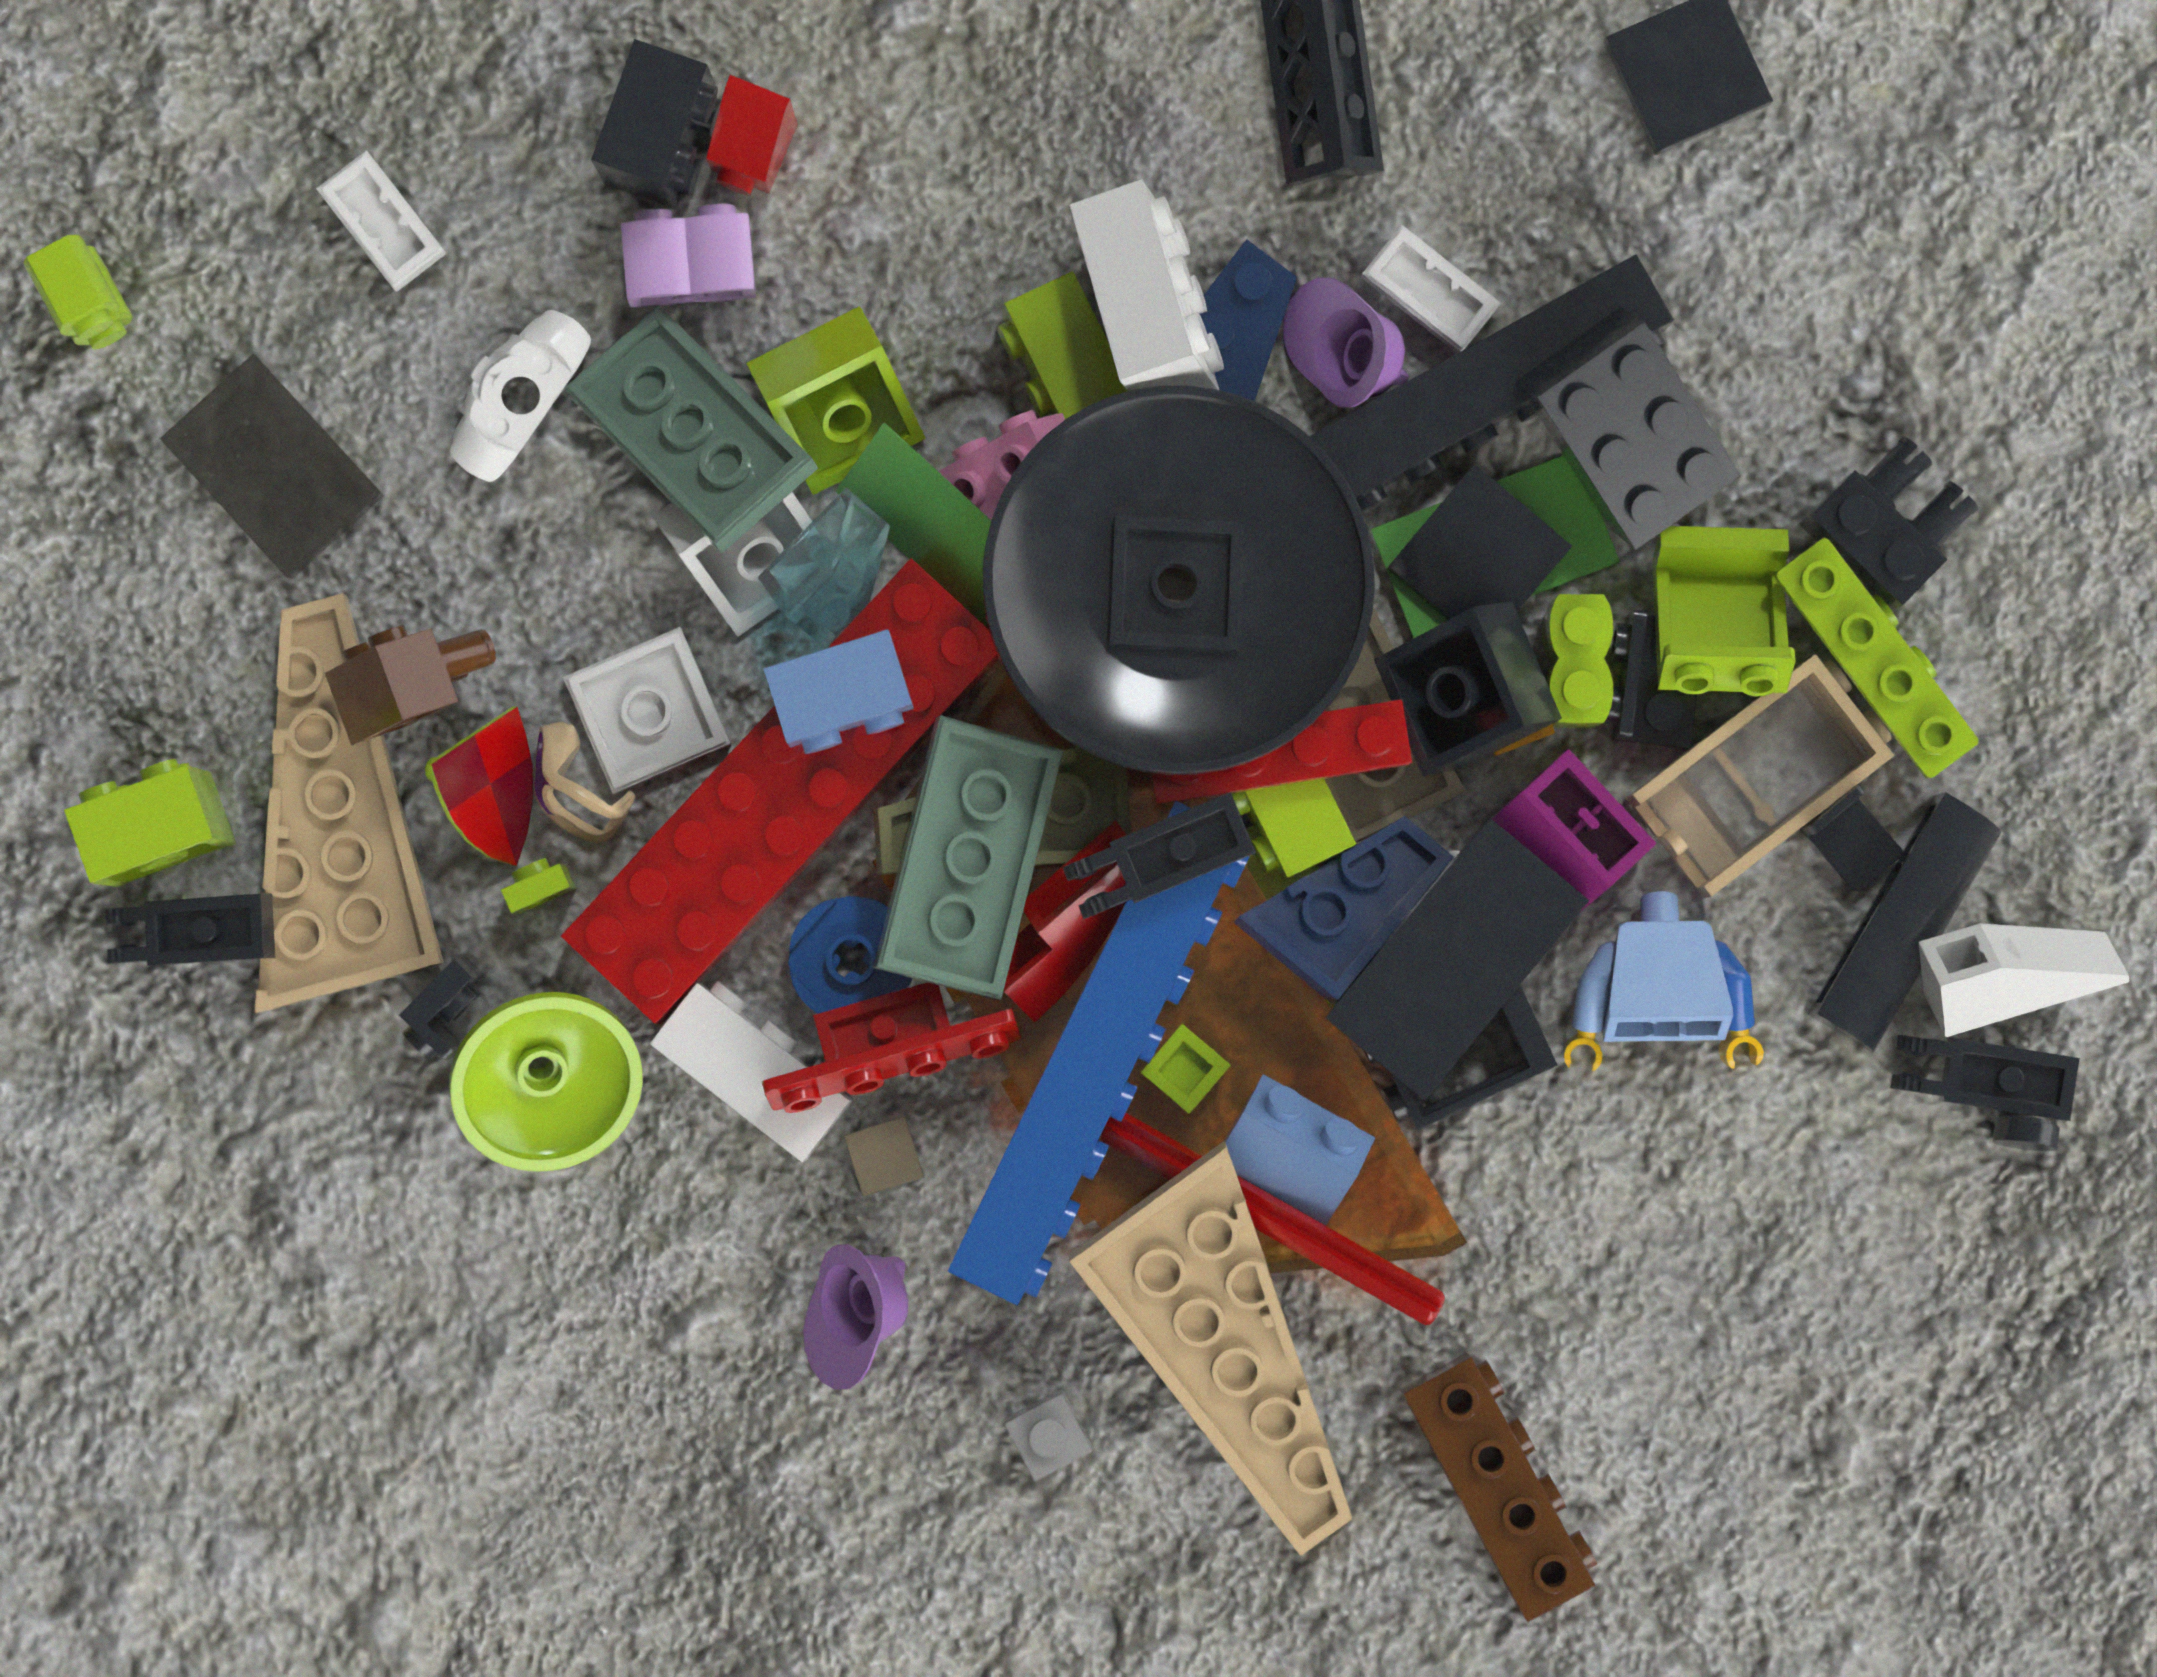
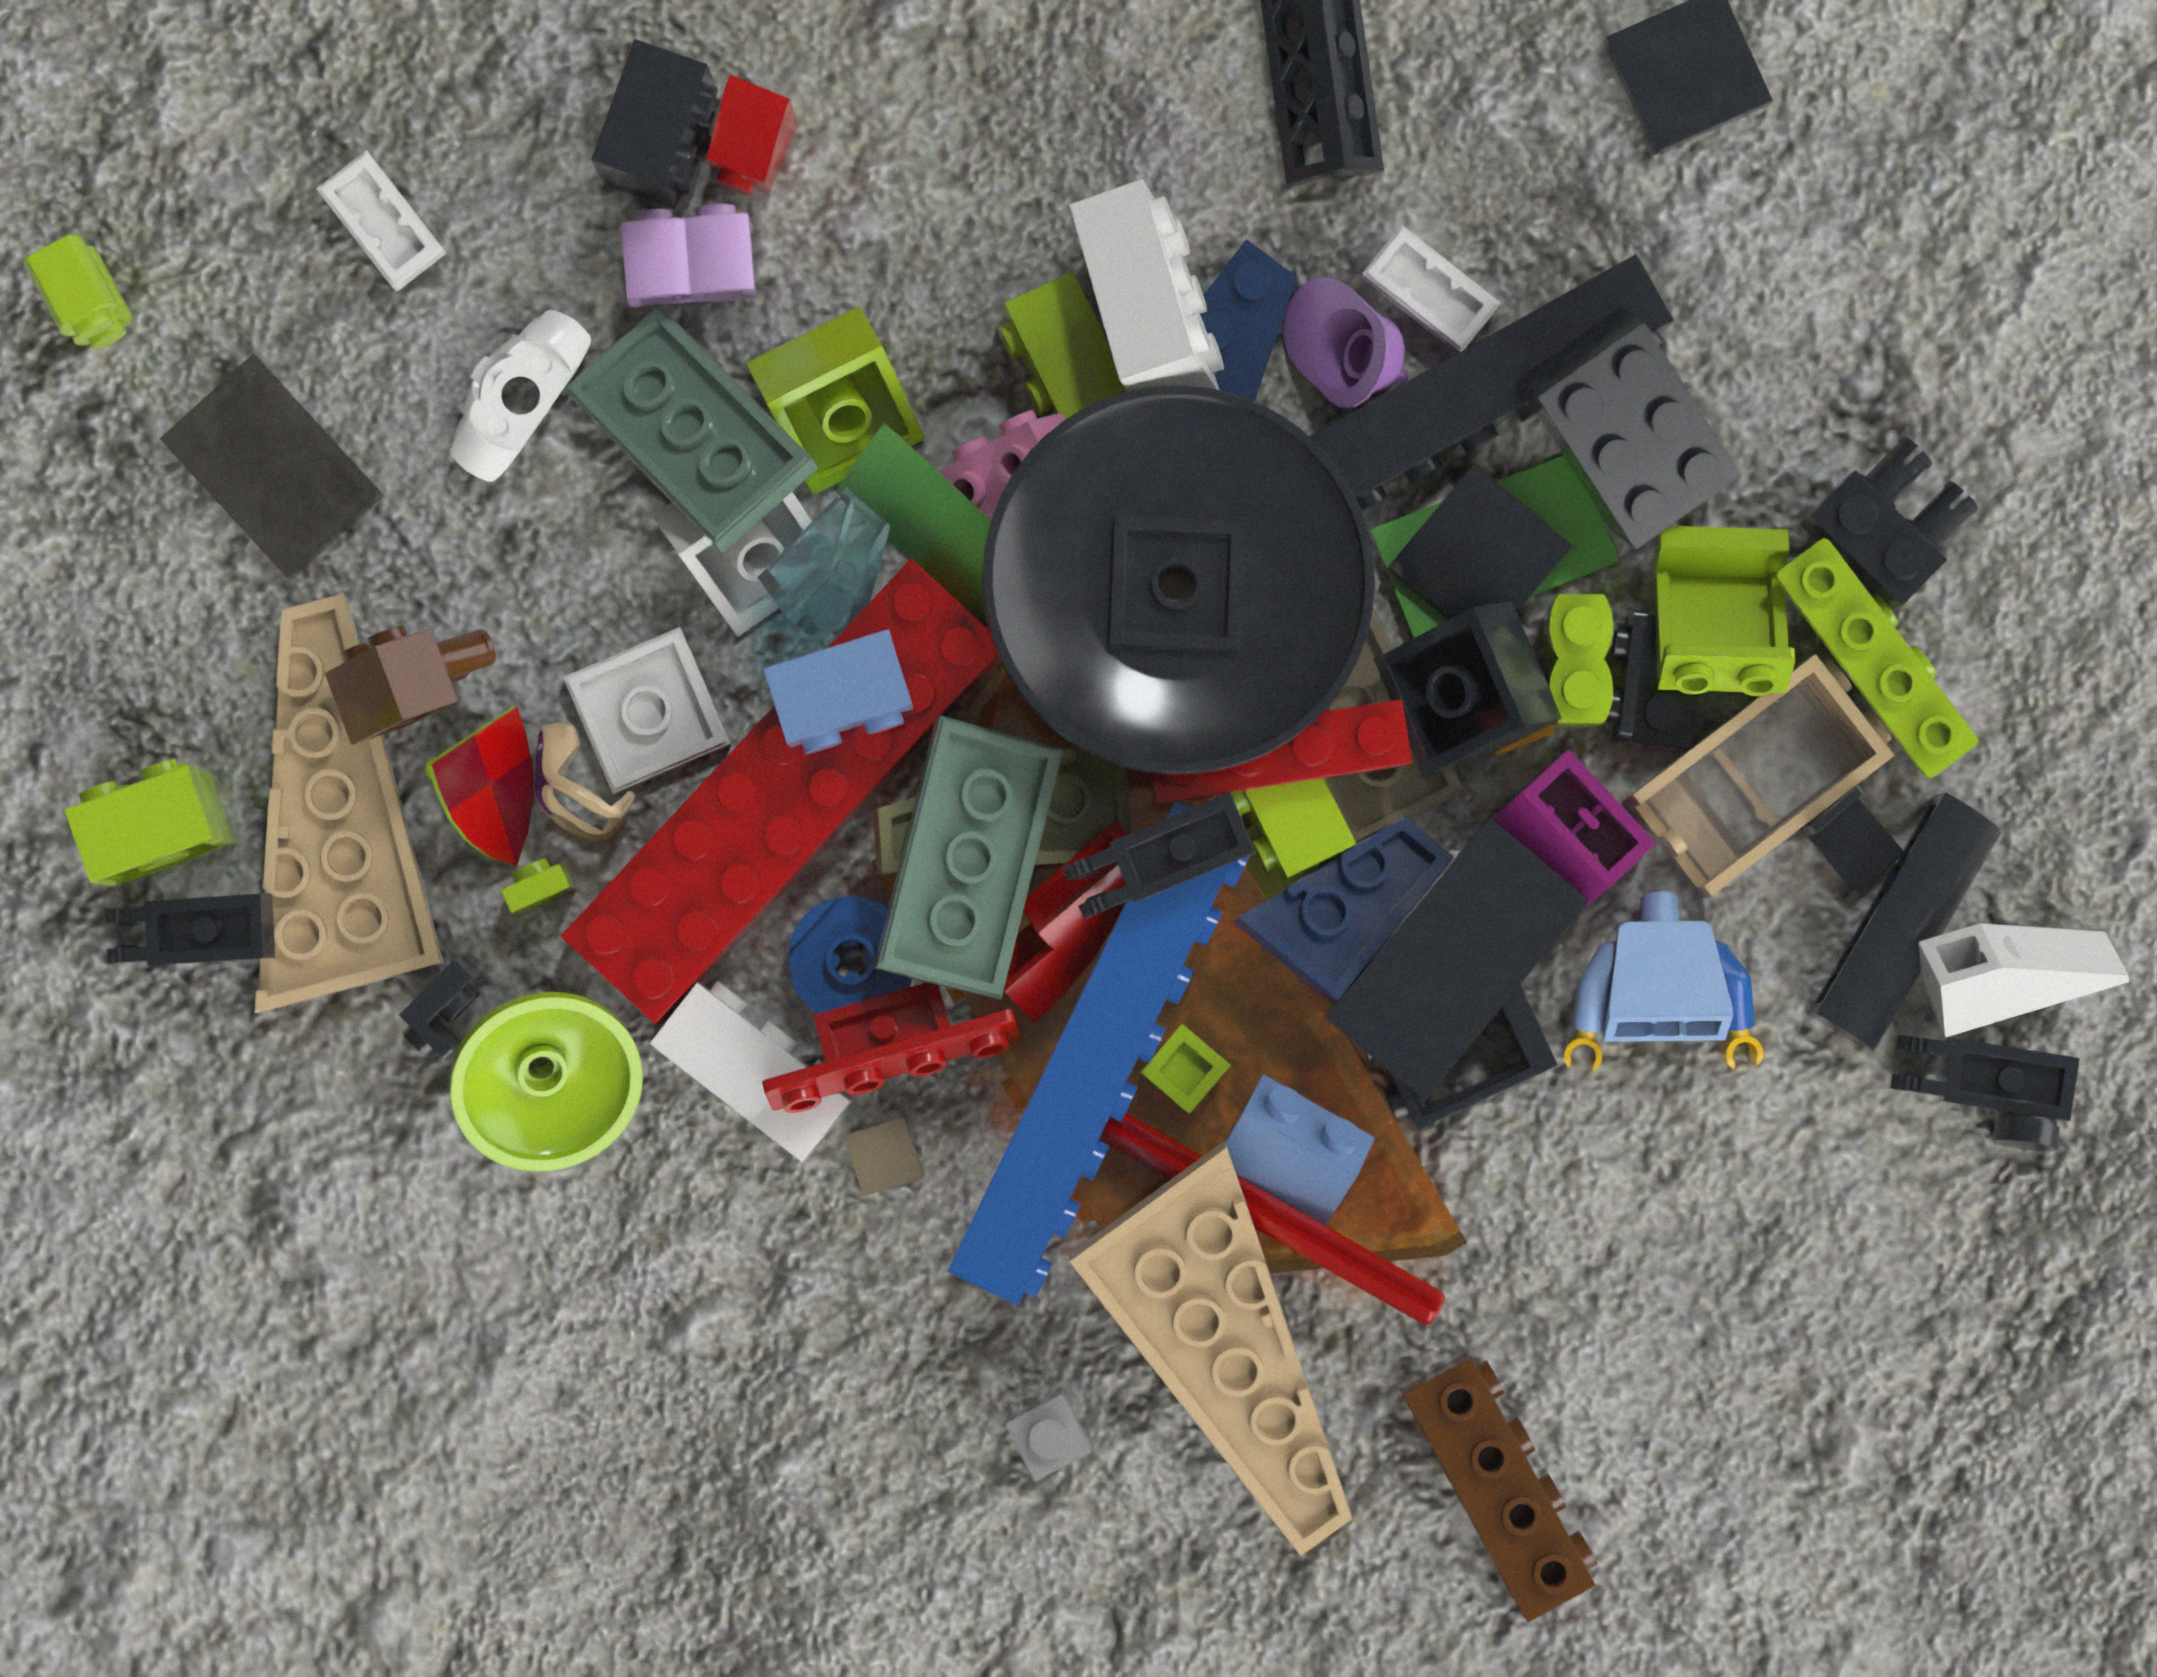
medium lavender piece [803,1244,908,1390] -> none

